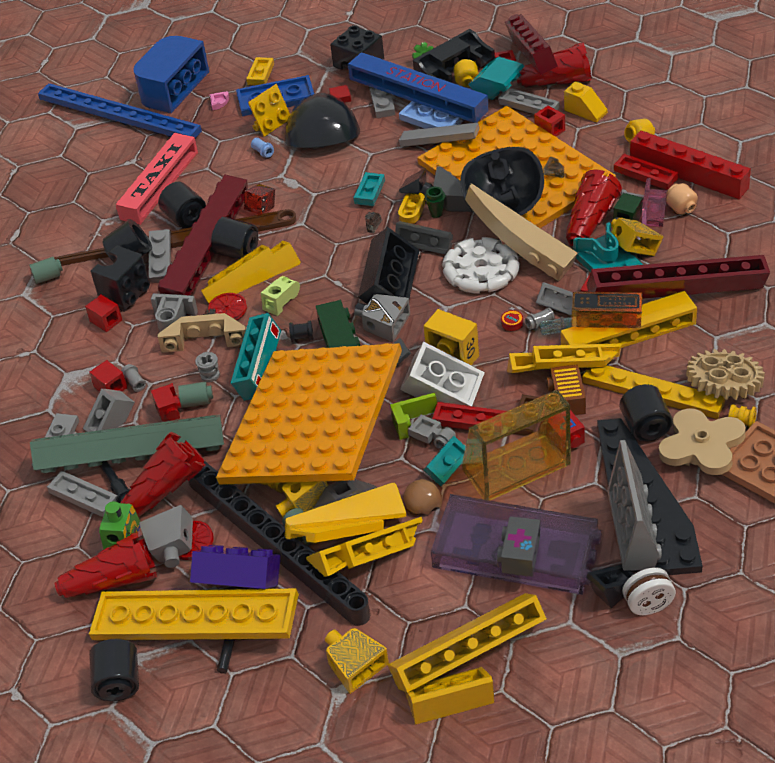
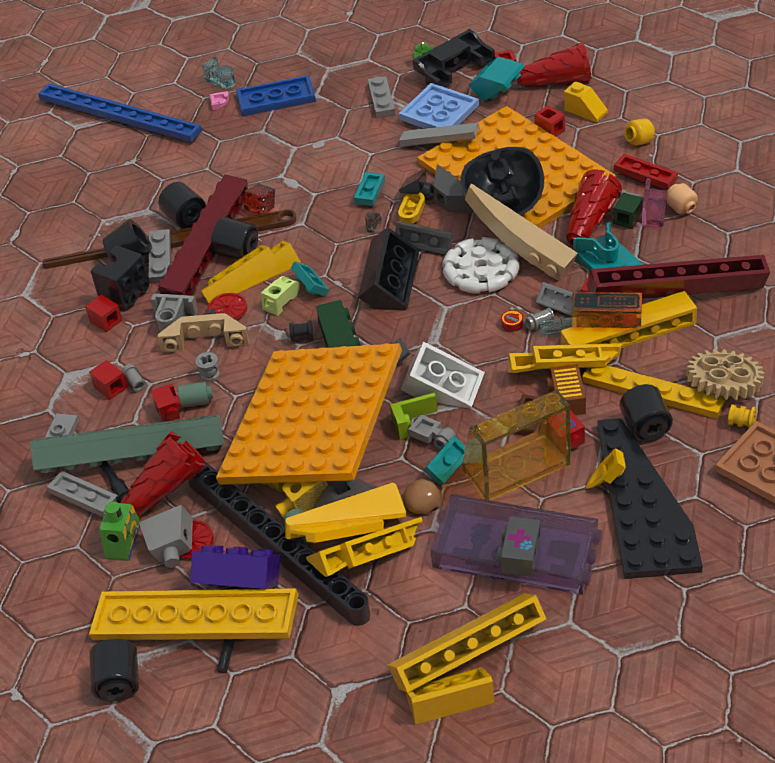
sand green brick [29,257,63,284] -> none
red cone [55,531,157,598] -> none
light grey slope [83,388,135,432] -> none
coral brick [116,133,198,225] -> none
blue brick [133,36,209,113] -> none
teal brick [230,313,281,401] -> none
yellow plate [246,57,274,85] -> none
yellow hinge [248,84,290,137] -> none
light blue pin [251,137,274,158] -> none
black piece [285,93,360,148] -> none
yellow torso [325,628,389,694] -> none
red tile [329,85,352,103] -> none
black piece [330,25,384,70] -> none
blue brick [348,52,489,123] -> none
light grey torso [354,294,410,342] -> none
yellow brick [423,309,479,365] -> none
dark green cone [425,186,445,218] -> none
red plate [432,402,507,434] -> none
yellow head [453,59,479,87] -> none
light grey plate [499,88,560,114] -> none
dark red brick [505,14,558,75] -> none
clear smoke tile [544,157,564,178] -> none
black slope [586,564,634,609] -> none
light grey slope [607,440,661,570] -> none
yellow torso [611,217,663,256] -> none
white head [622,568,676,616] -> none
red brick [630,130,751,200] -> none
tan plant [659,409,746,475] -> none
none -> clear light blue leg [202,57,236,89]
none -> teal plate [290,261,330,297]
none -> yellow plate [586,448,626,489]

